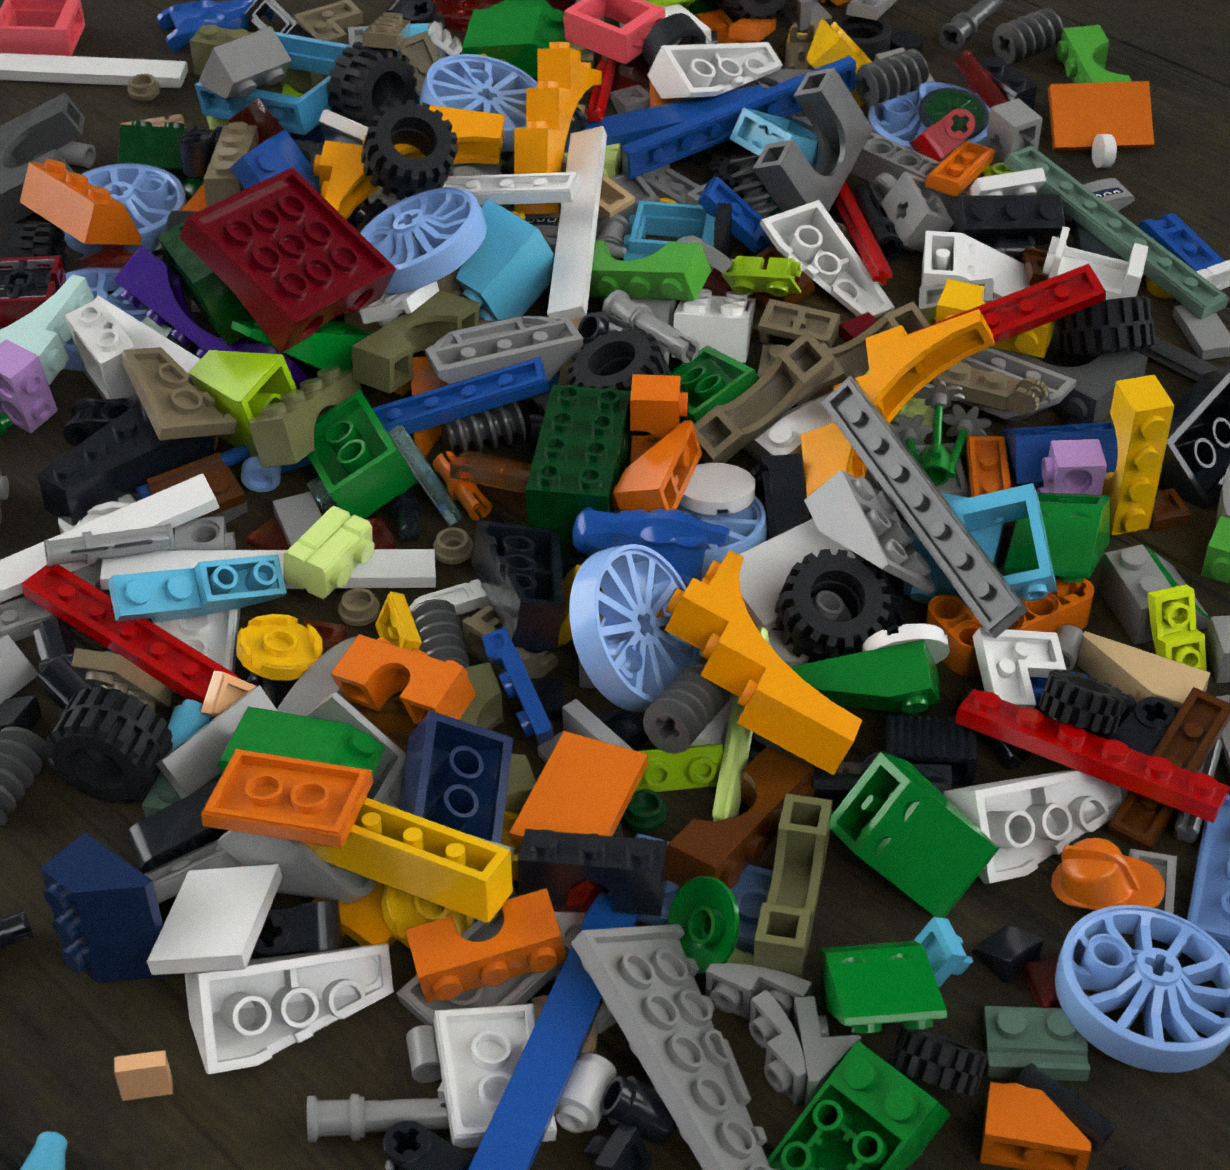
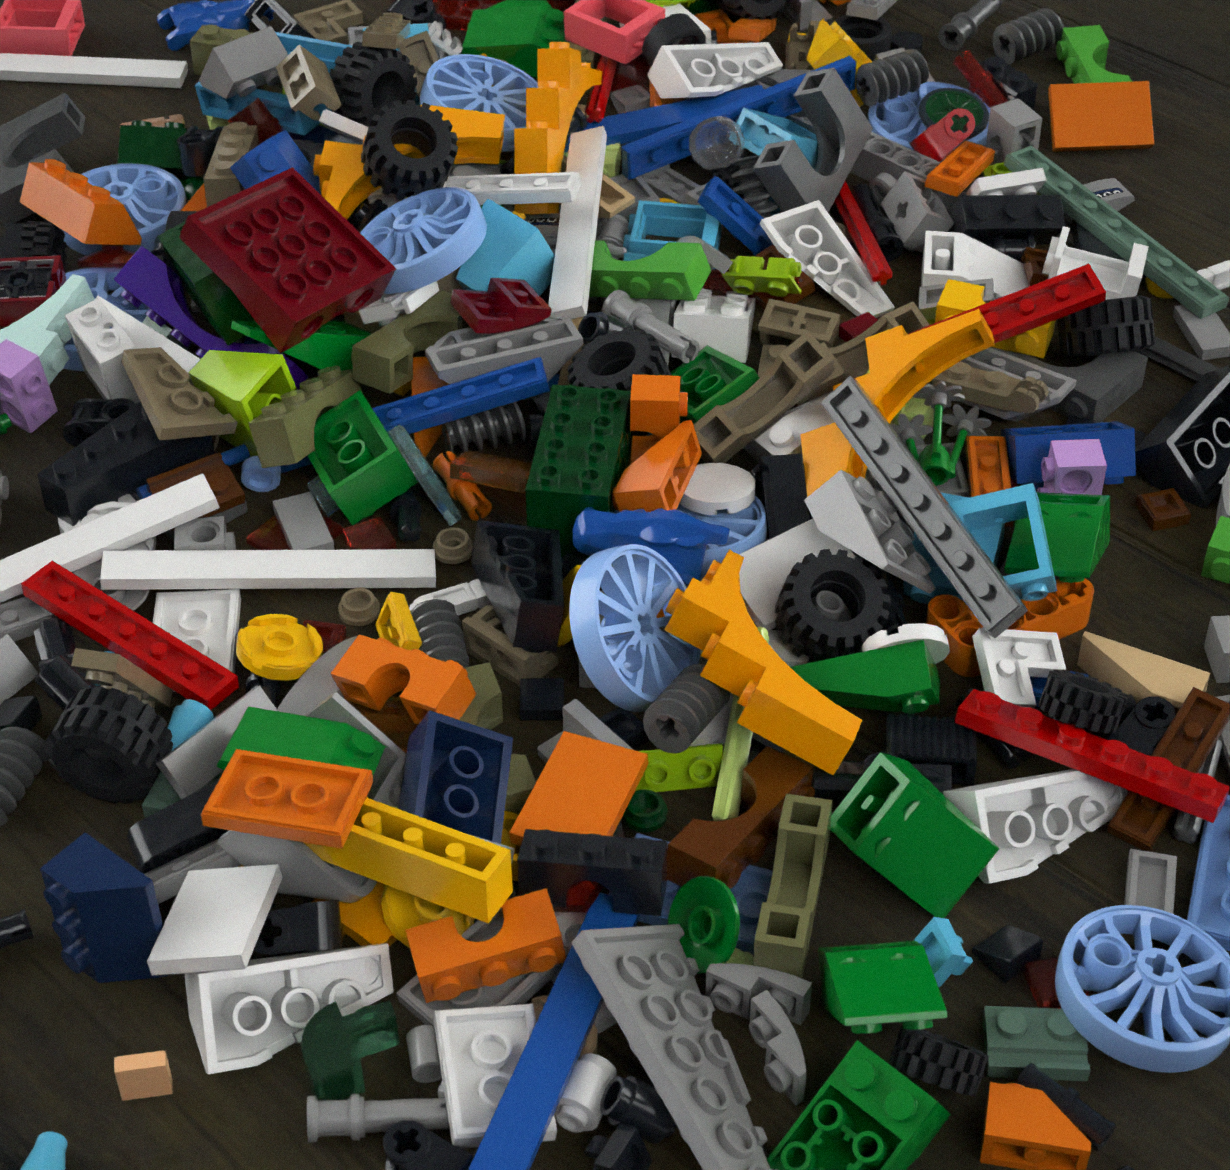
light grey pin [44,524,175,567] -> none
light grey hinge [57,141,96,168] -> none
medium azure slope [108,554,287,623] -> none
dark tan plate [127,74,160,102] -> none
light nougat tile [200,671,256,718] -> none
yellowish green brick [283,505,375,599] -> none
blue hinge [482,626,554,746] -> none
black tile [713,203,733,283] -> none
light grey slope [792,996,862,1107] -> none
orange piece [1051,838,1165,910] -> none
light grey hinge [1056,624,1084,671] -> none
white tile [1092,134,1117,168] -> none
light grey slope [1098,544,1210,645] -> none
yellow arch [1102,375,1175,536] -> none
blue plate [1138,213,1225,271] -> none
neon yellow slope [1147,584,1207,671] -> none
none -> dark tan hinge [276,44,342,121]
none -> clear green brick [301,1000,400,1101]
none -> dark red slope [450,277,552,334]
none -> clear hair [689,116,745,170]

